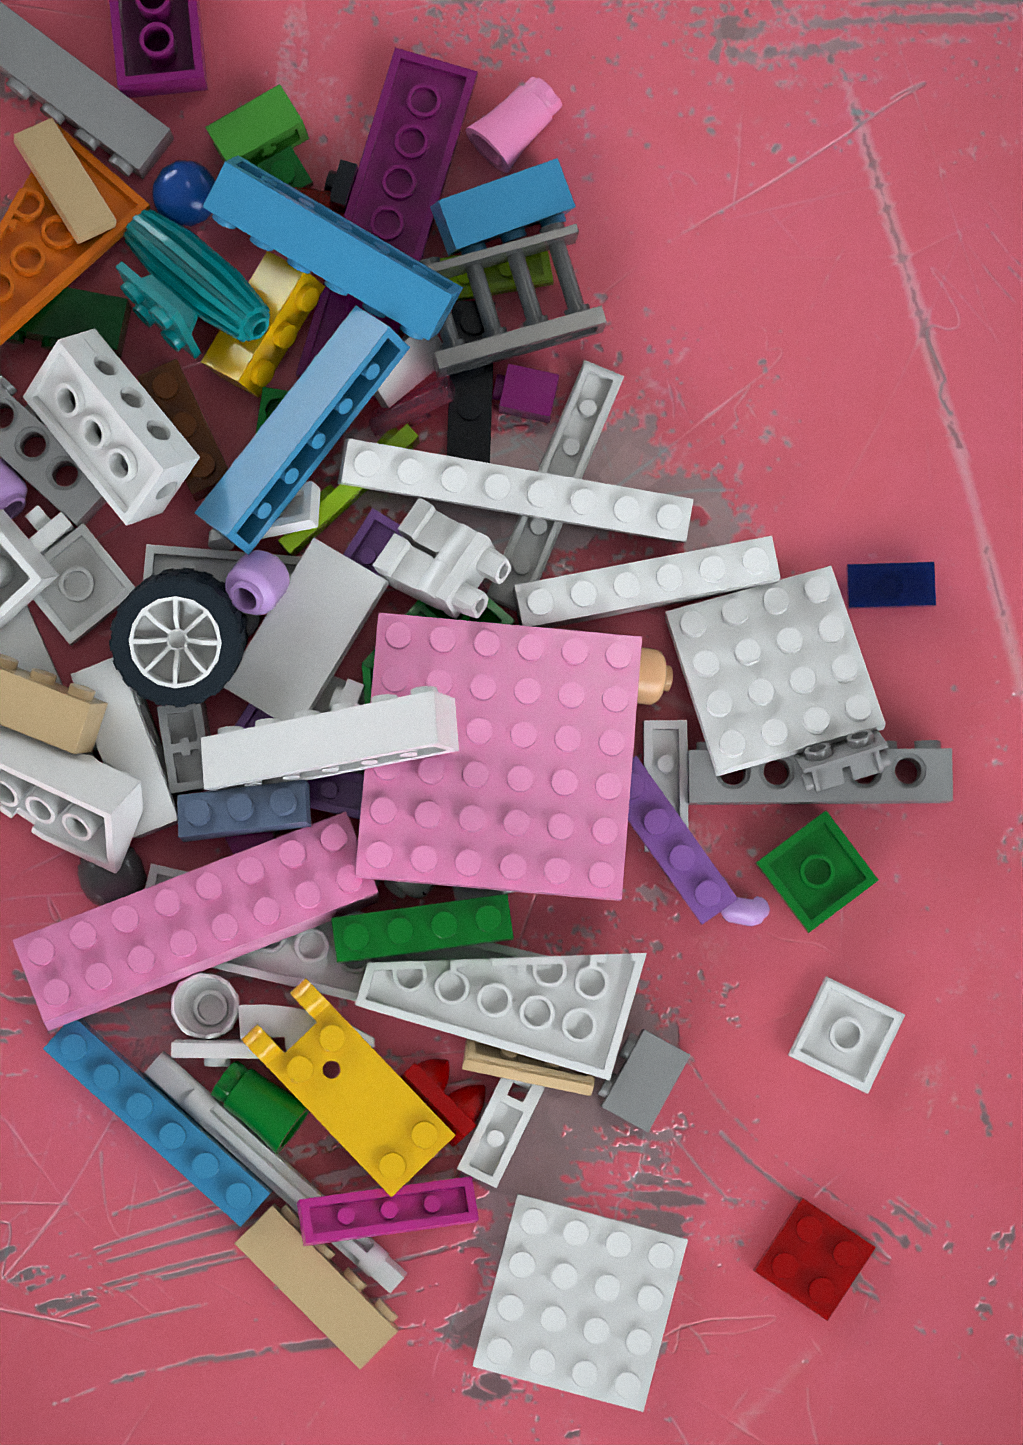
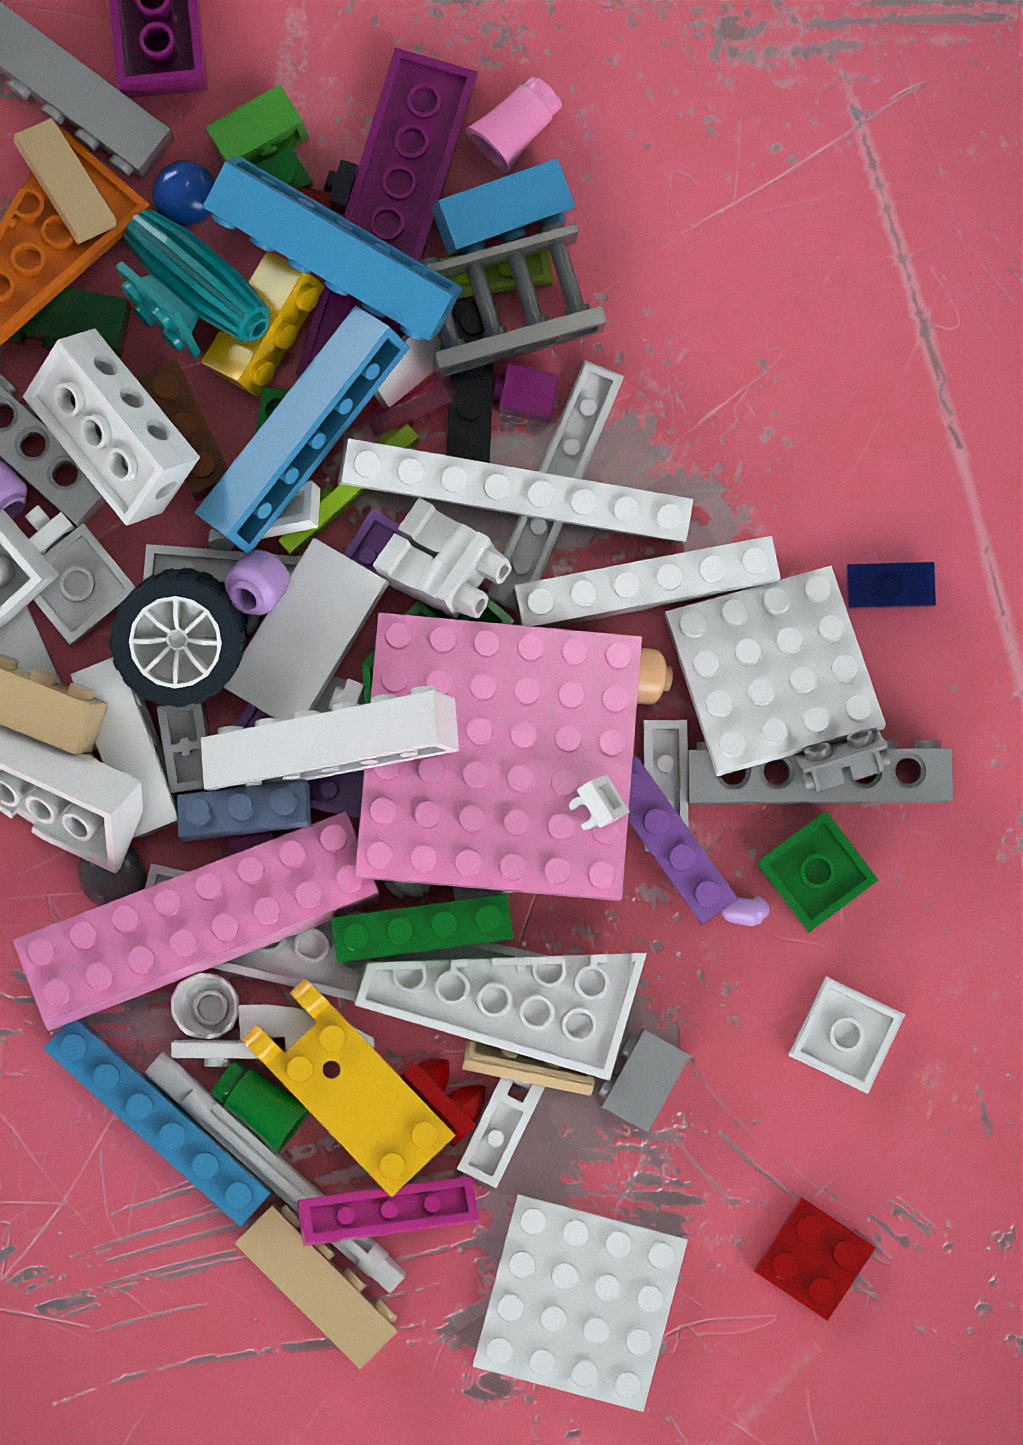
none -> white tile [569,774,630,830]

